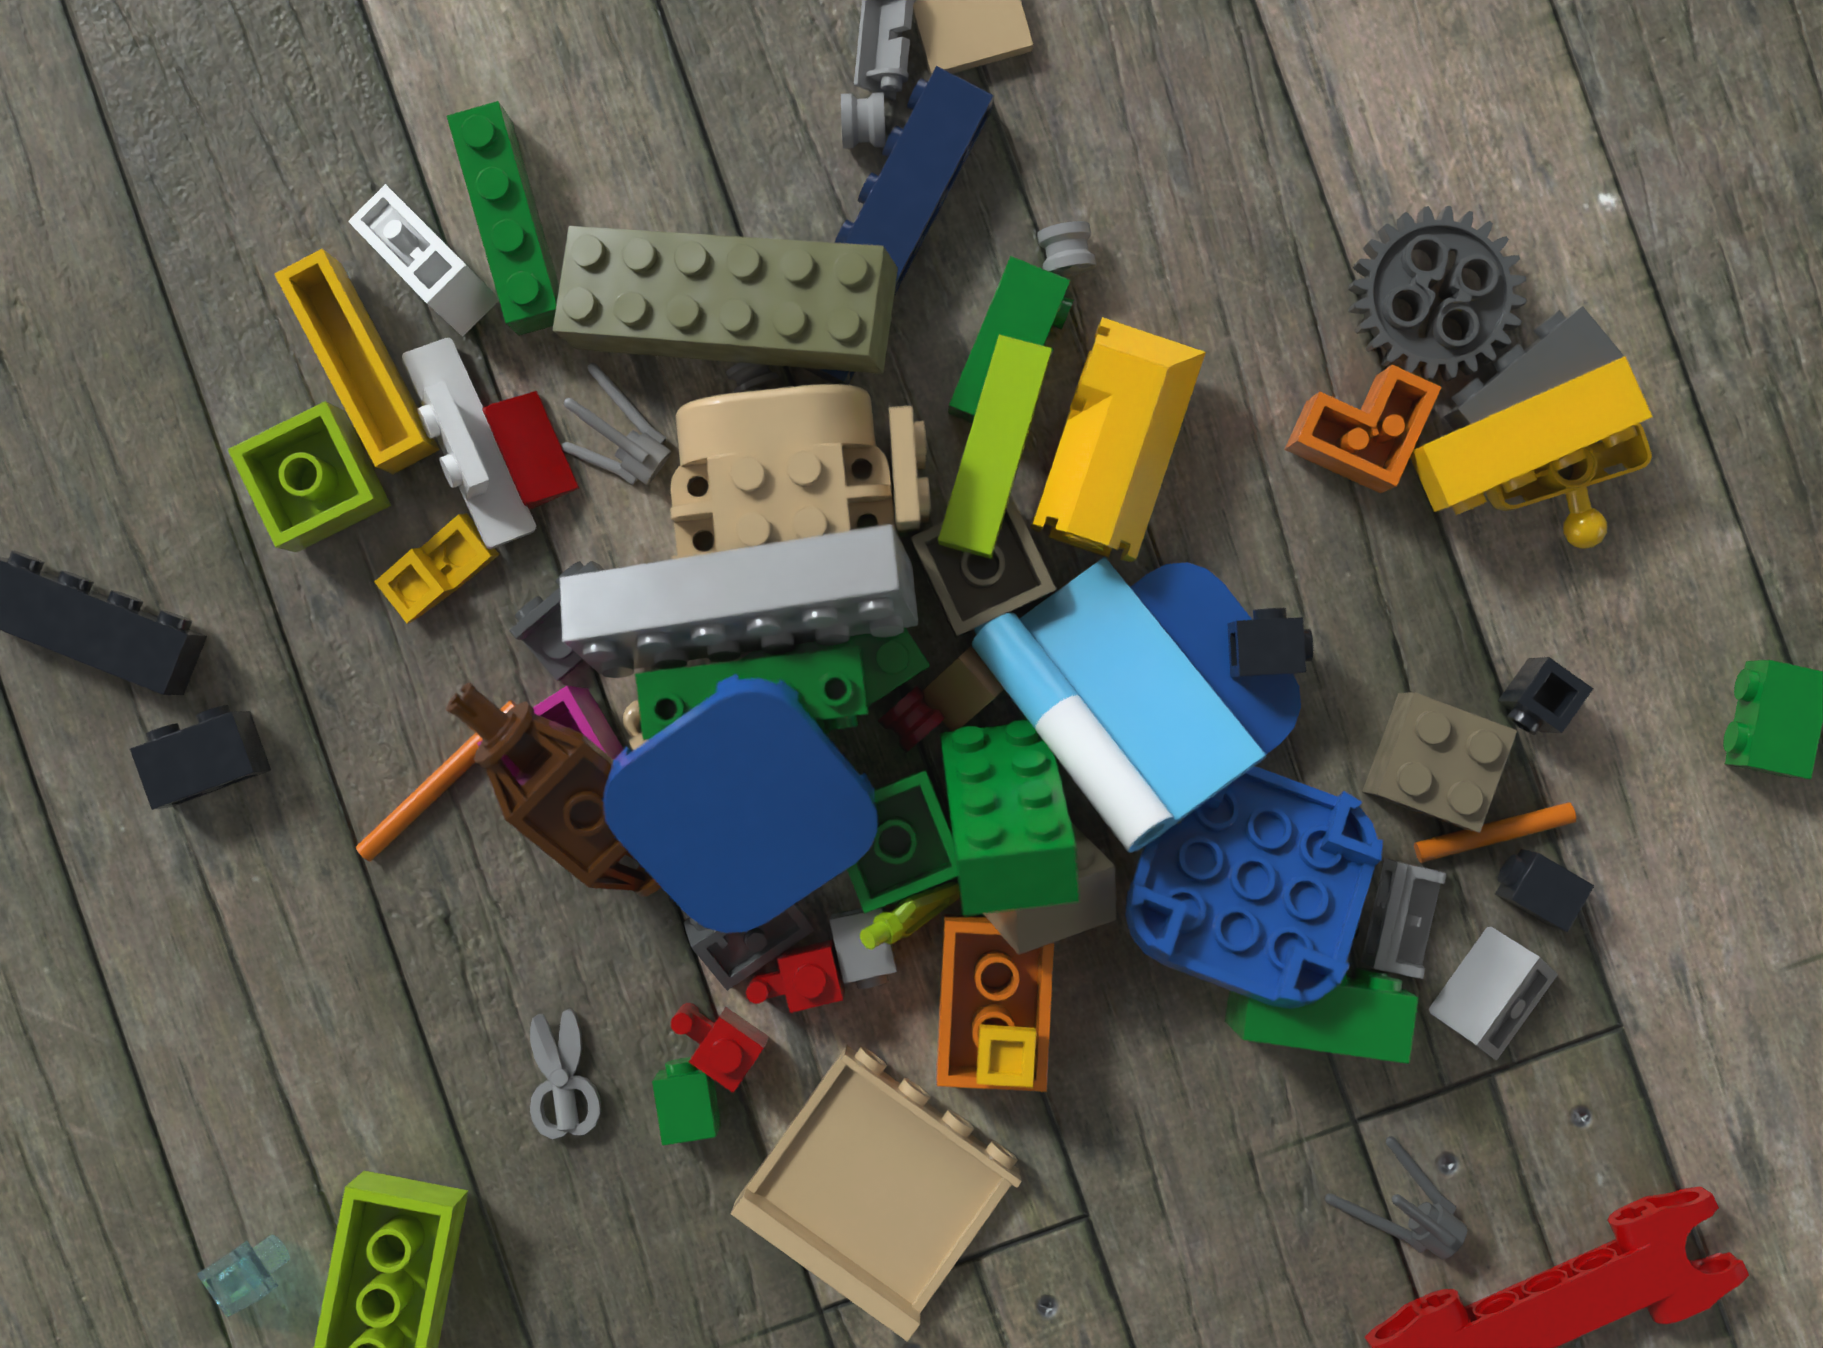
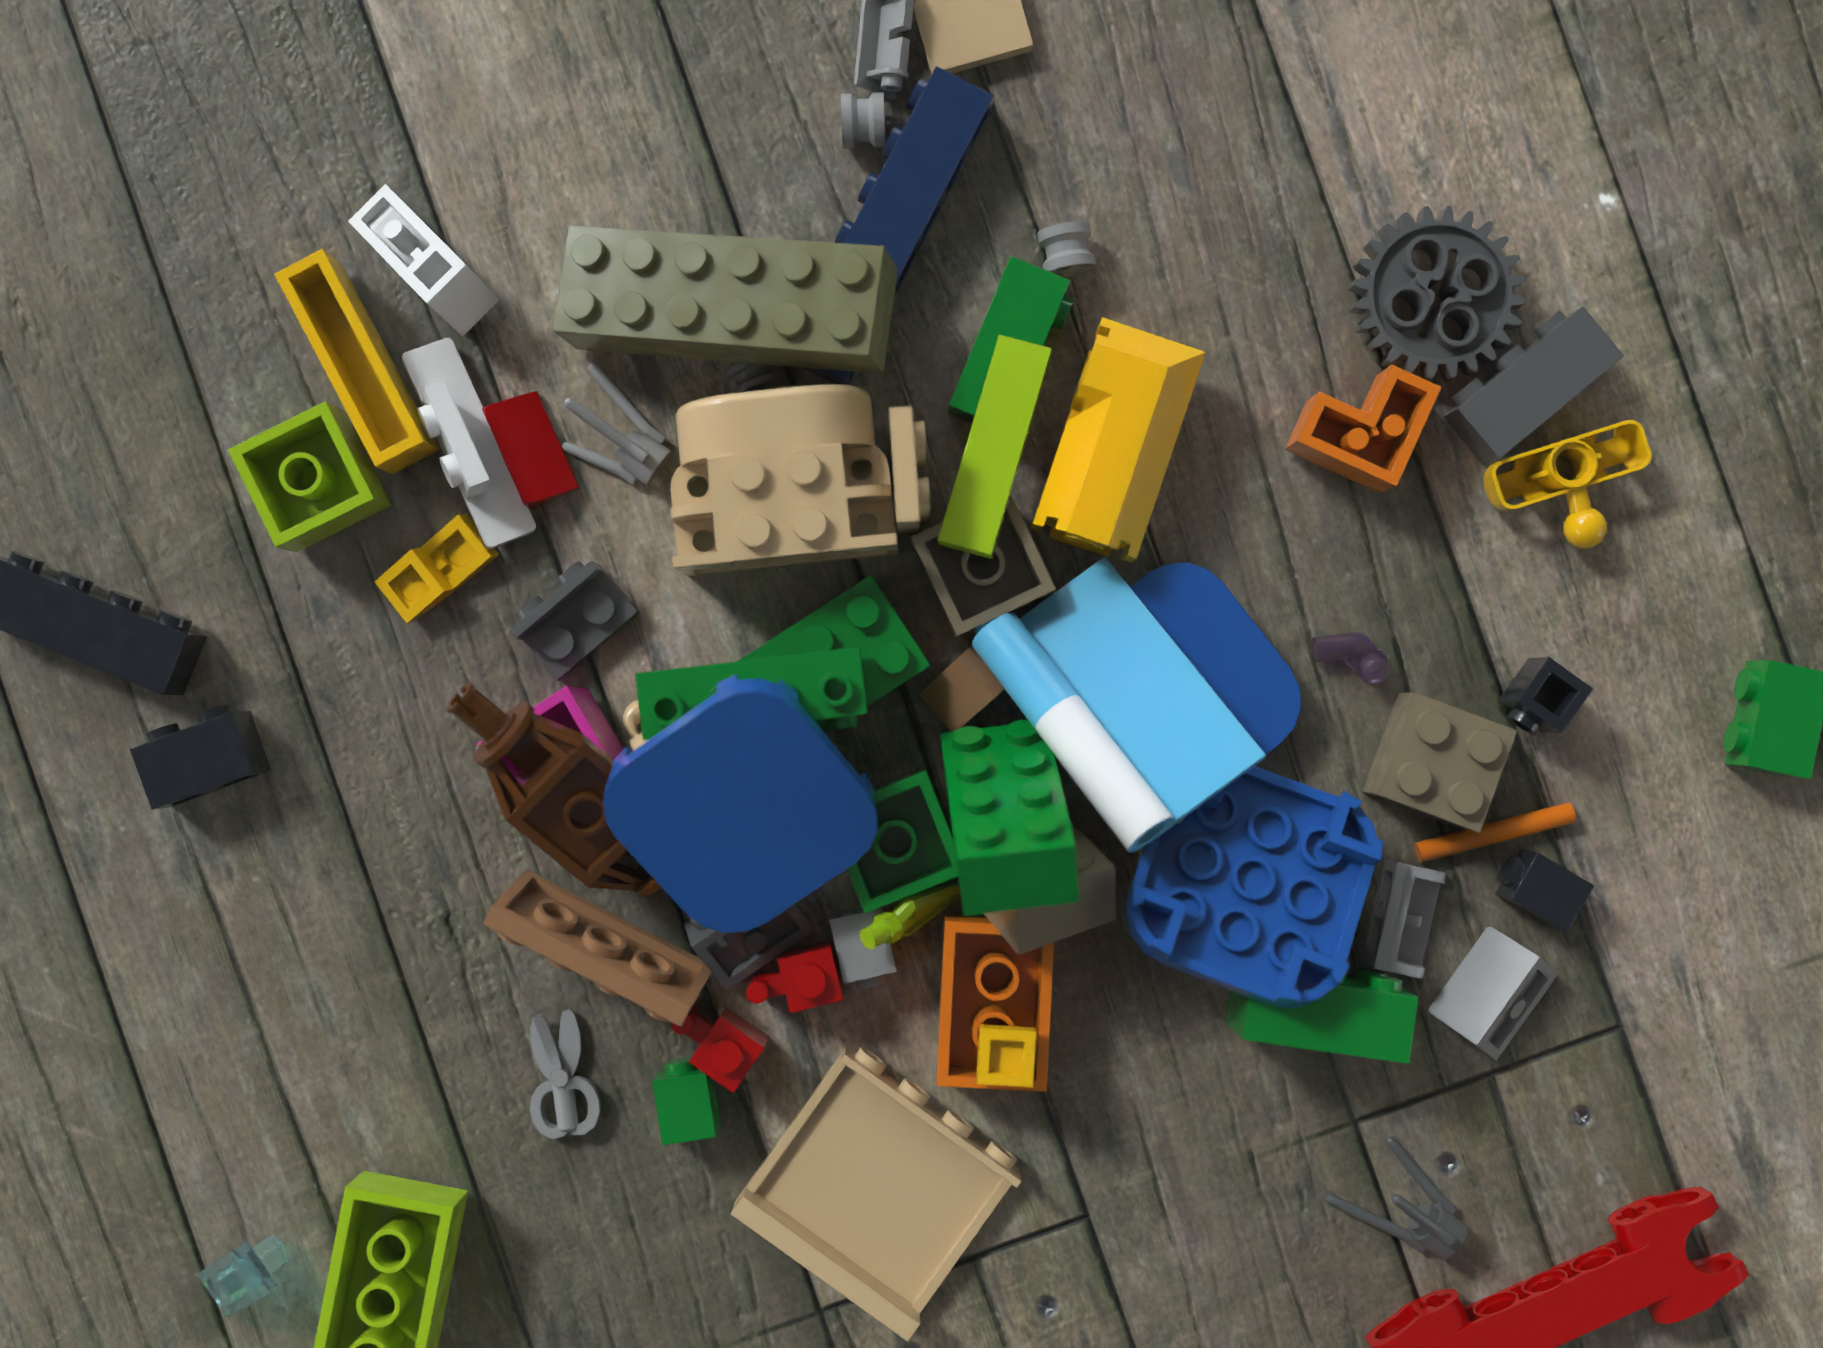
orange bar [356,700,517,862] -> none
green brick [446,101,559,336] -> none
light grey brick [560,524,918,678] -> none
dark red wheel [878,686,946,753] -> none
black brick [1227,608,1314,677] -> none
yellow brick [1410,356,1653,515] -> none
none -> medium nougat plate [483,869,712,1027]
none -> clear purple arm [1312,632,1390,685]

